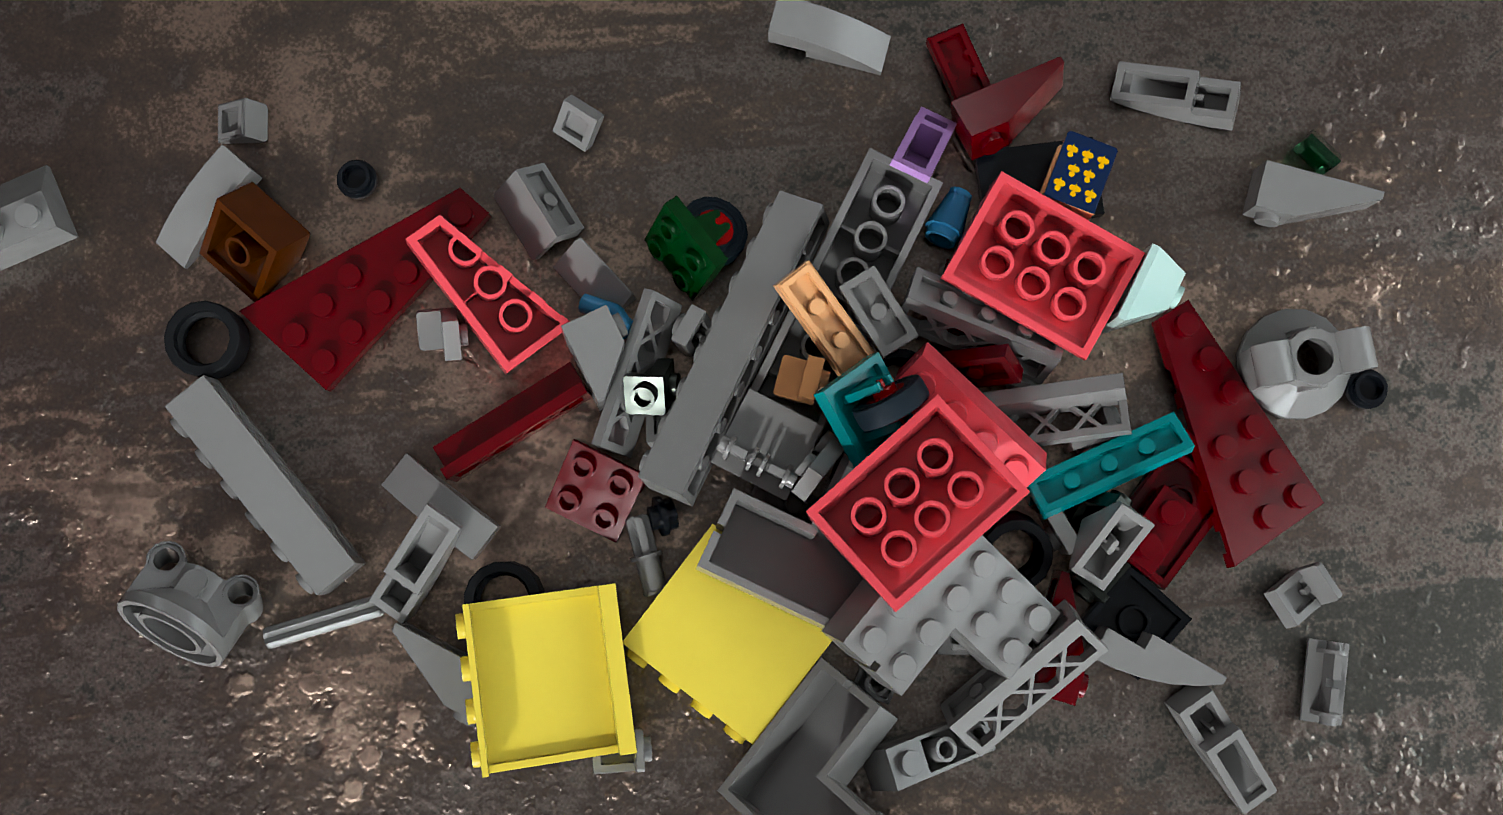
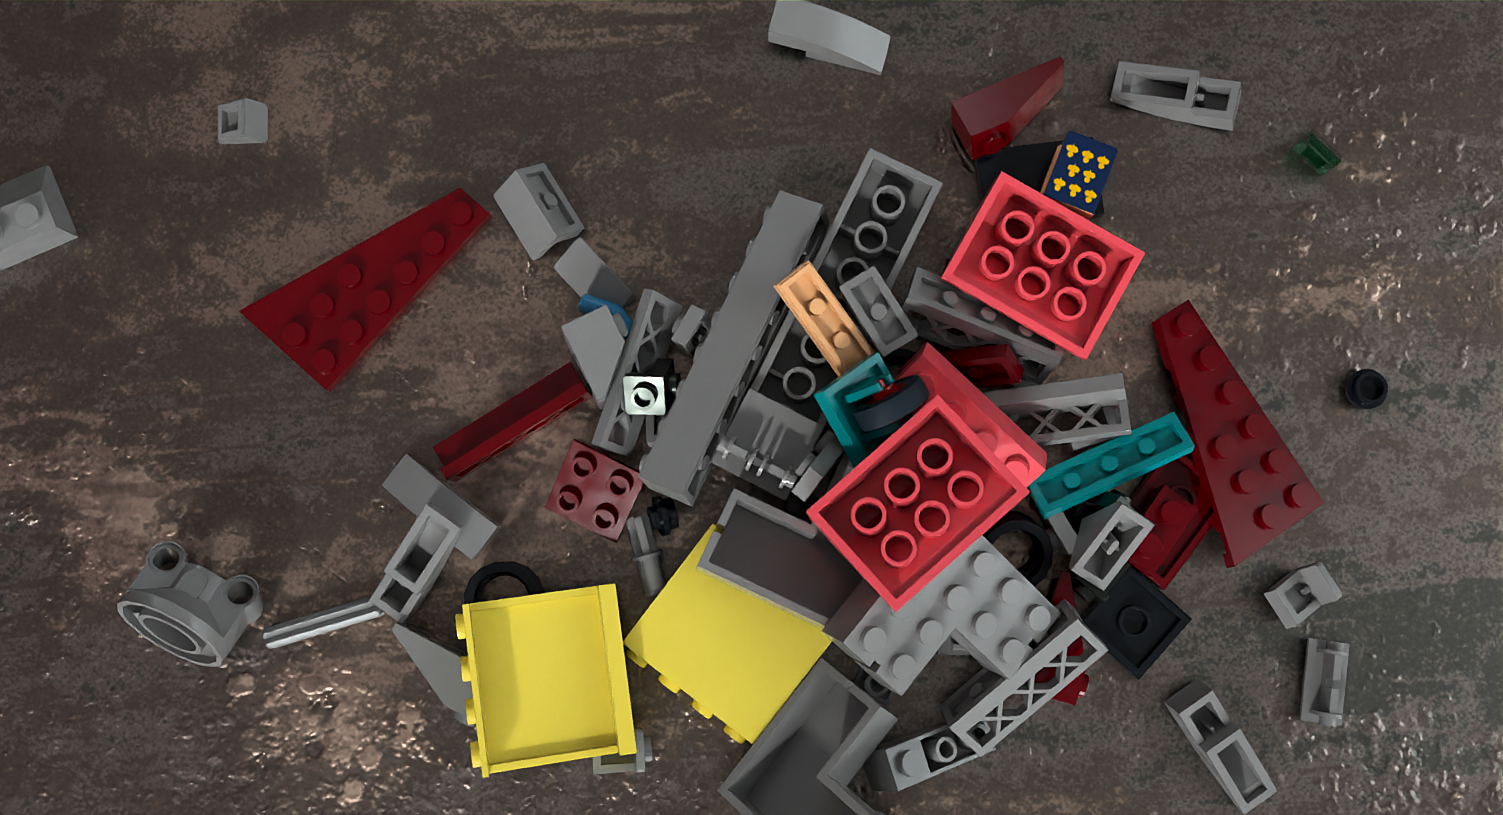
light grey slope [156,144,262,269] -> none
black tyre [164,300,250,379] -> none
light grey brick [165,375,366,595] -> none
reddish brown slope [199,182,311,302] -> none
black plate [337,160,378,200] -> none
coral wedge [406,215,570,374] -> none
light grey bracket [416,307,469,361] -> none
light grey plate [553,94,605,152] -> none
dark green plate [644,196,748,301] -> none
medium nougat bracket [773,355,830,405] -> none
lavender slope [890,106,957,183] -> none
dark azure cone [925,187,972,249] -> none
dark red plate [926,23,991,101] -> none
light grey slope [1084,625,1227,686] -> none
light aqua slope [1102,243,1186,333] -> none
light grey piece [1236,309,1379,420] -> none
light grey slope [1242,160,1385,227] -> none

